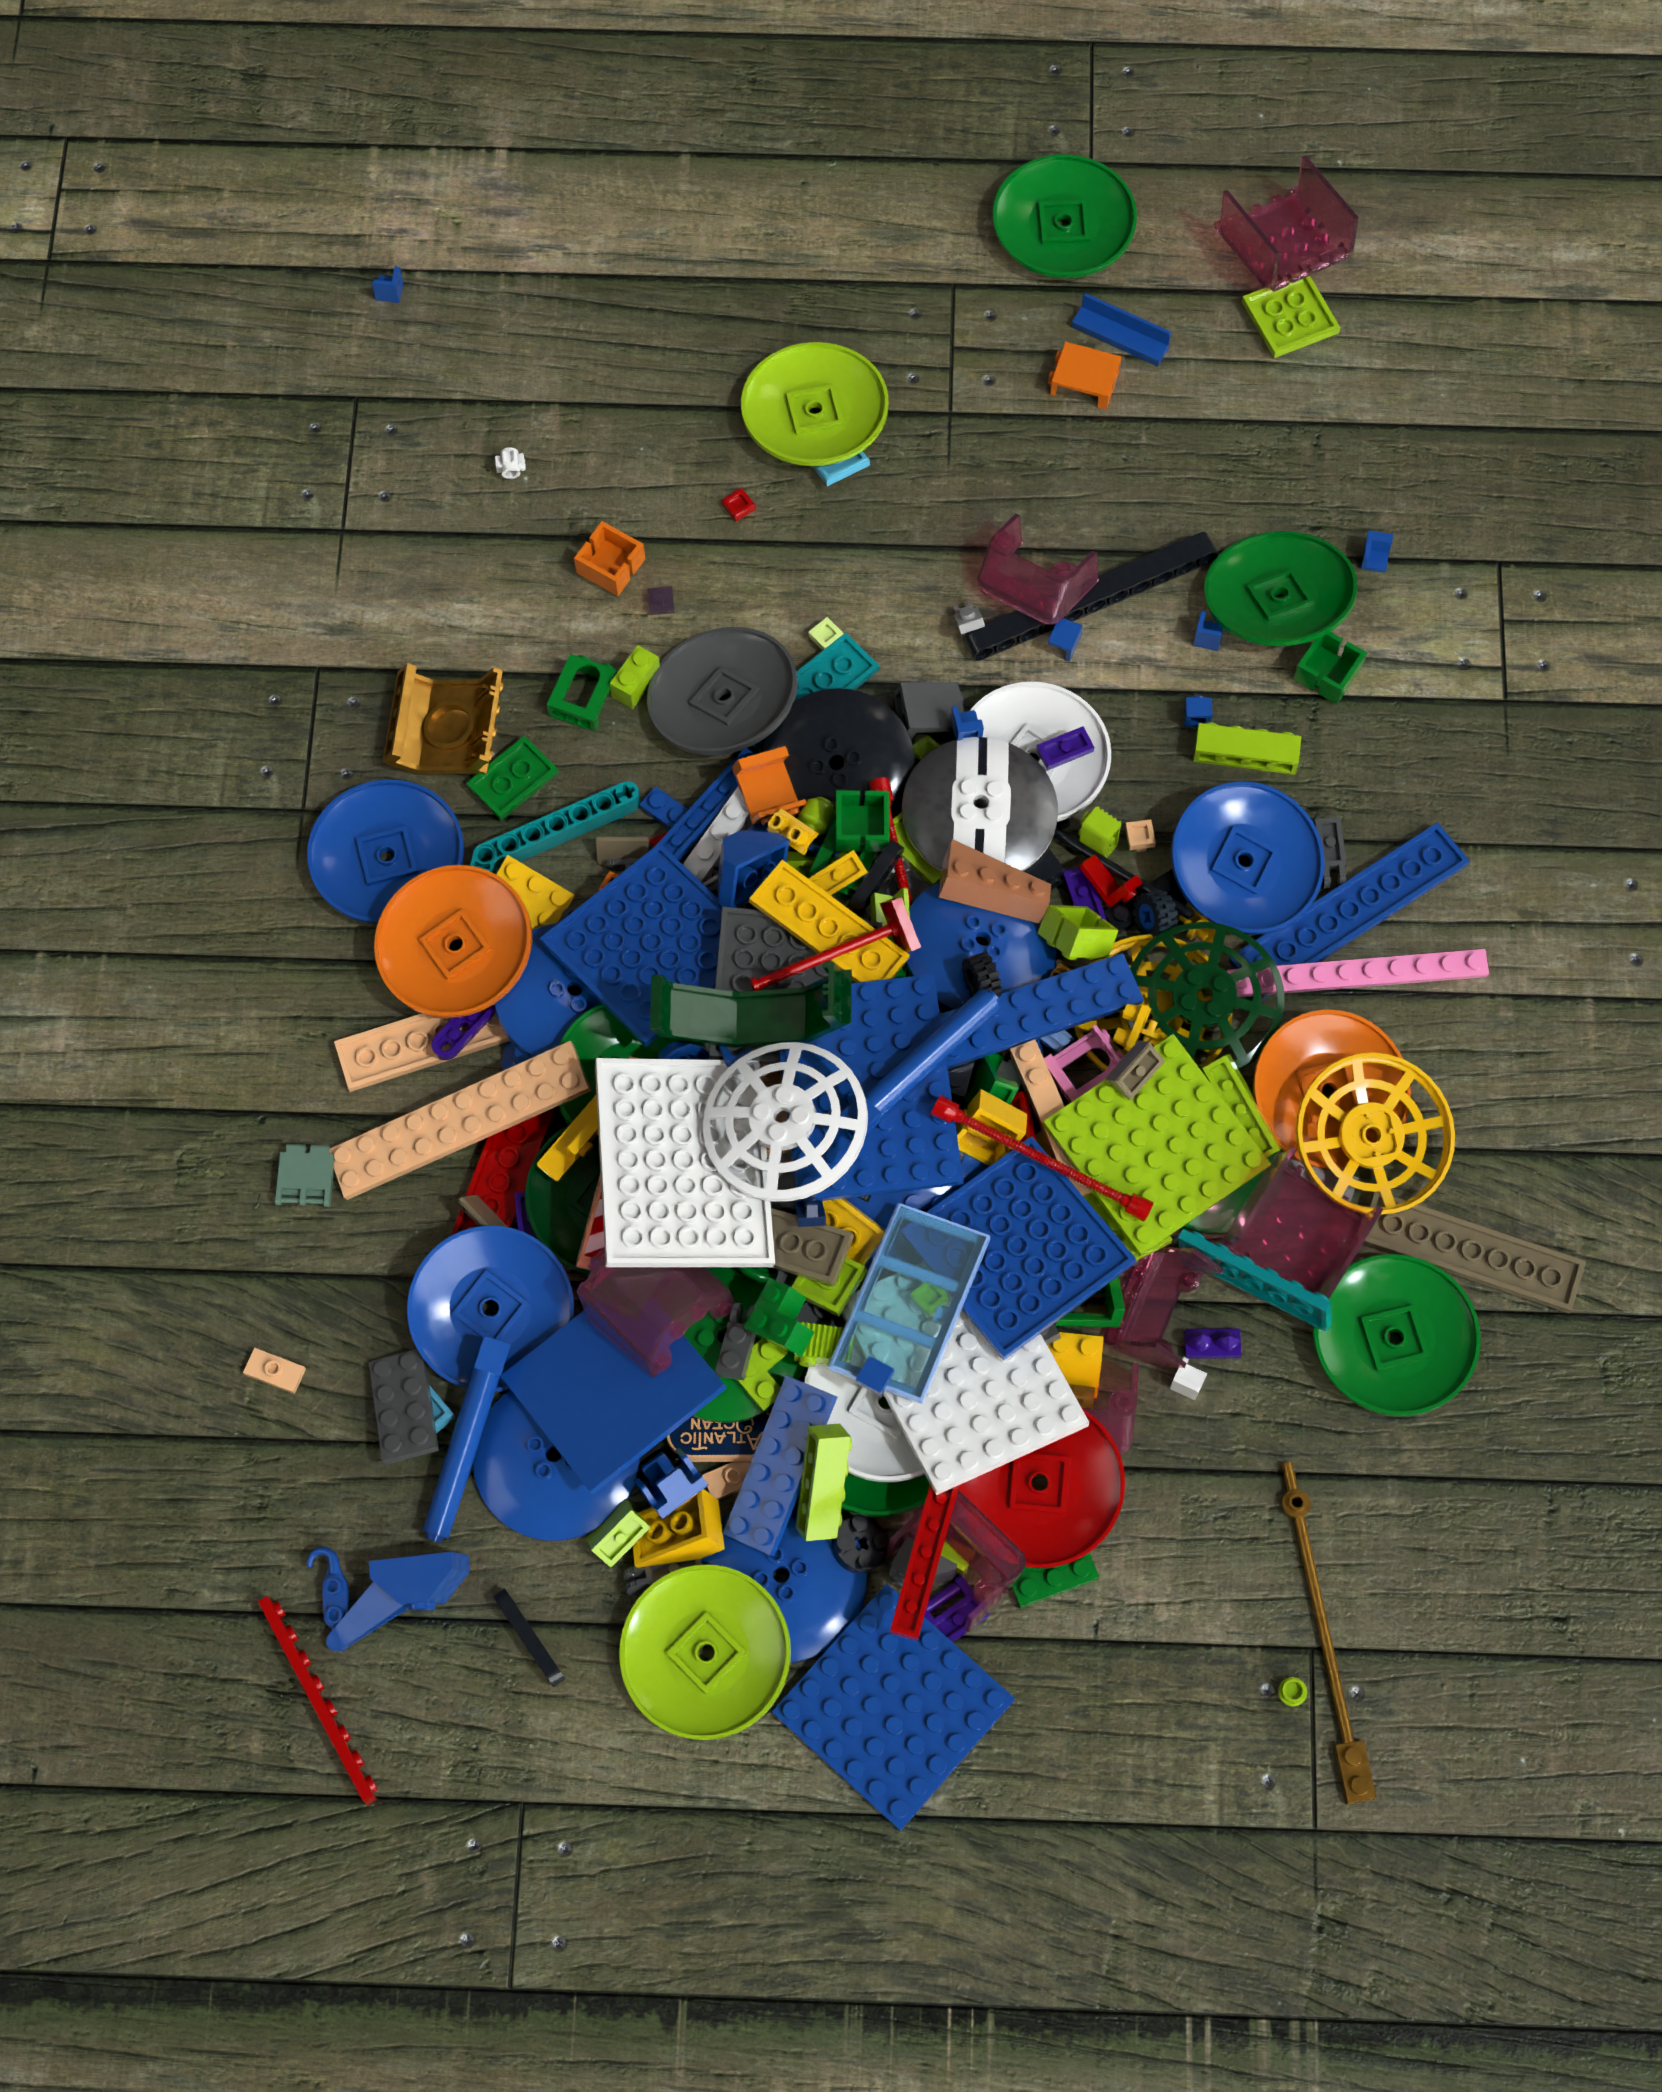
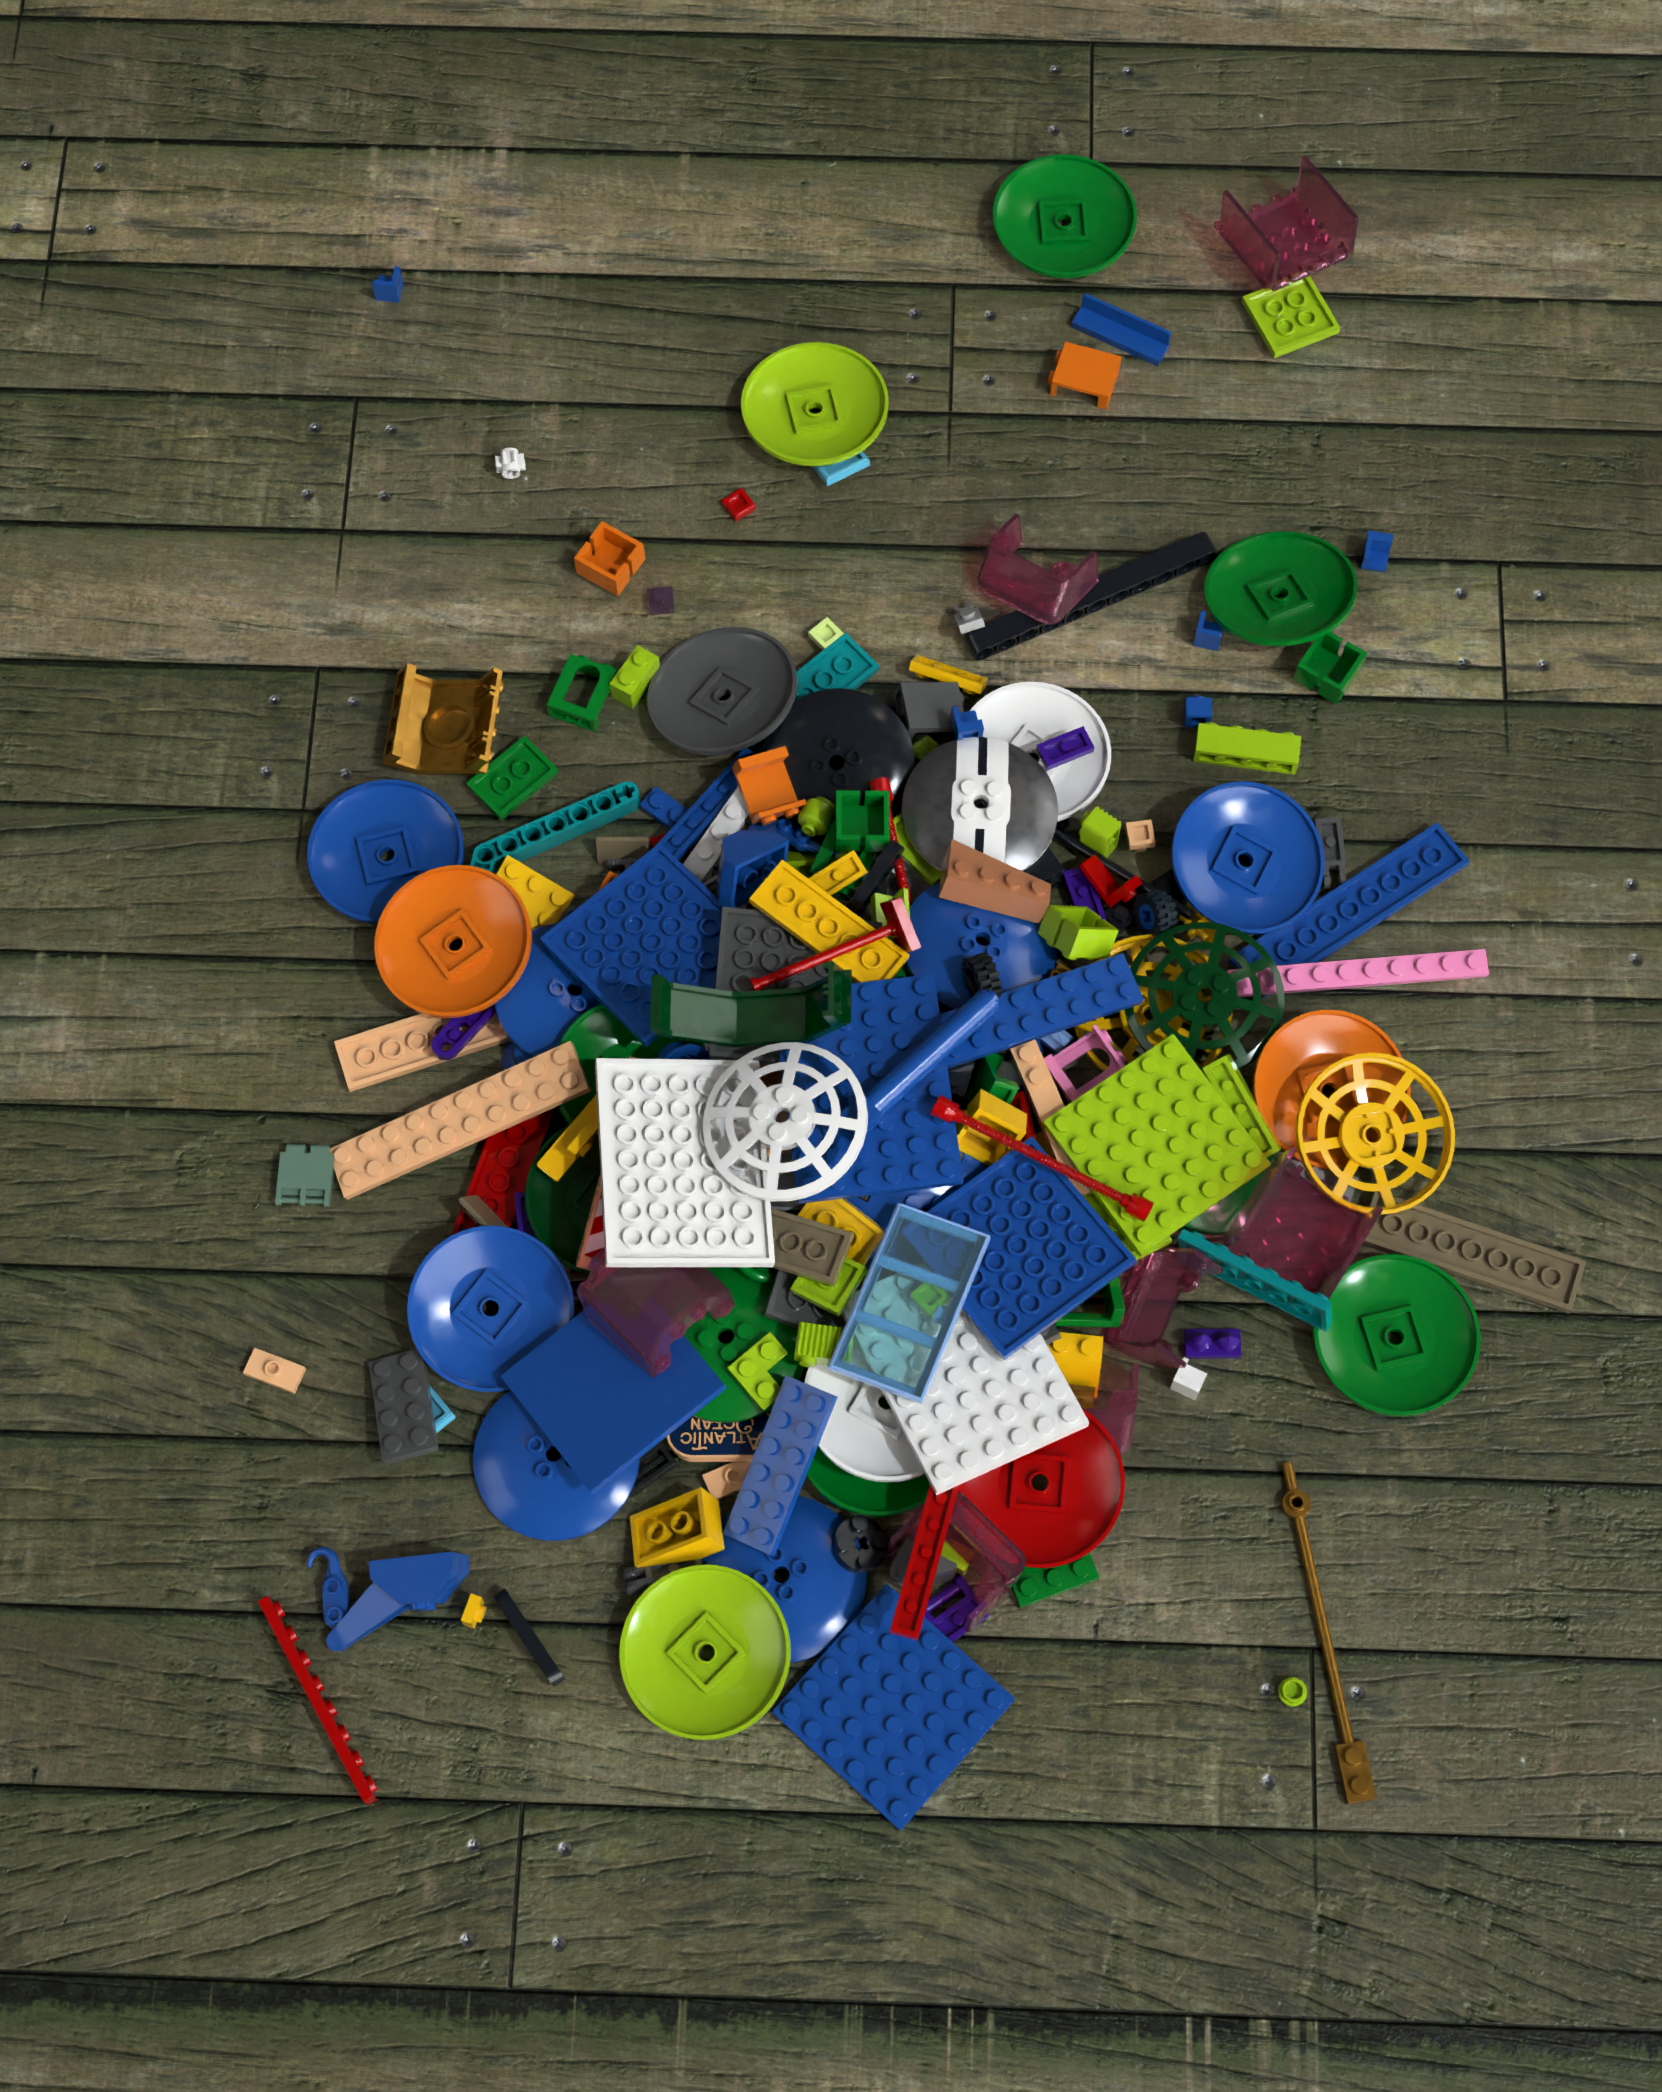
blue brick [422,1336,511,1543] -> none
lime panel [586,1499,651,1567] -> none
blue panel [633,1448,708,1519] -> none
dark grey hinge [715,1302,756,1380] -> none
blue animal [719,1046,754,1067] -> none
green brick [743,1277,814,1357] -> none
yellow hips [766,808,819,855] -> none
dark blue tile [794,1194,826,1227] -> none
lime brick [795,1424,852,1541] -> none
blue tile [855,1356,895,1396] -> none
blue panel [1048,617,1083,661] -> none
dark tan slope [1105,1041,1165,1100] -> none
yellow hips [1113,1004,1161,1052] -> none
none -> yellow plate [461,1594,486,1629]
none -> yellow plate [909,655,988,695]

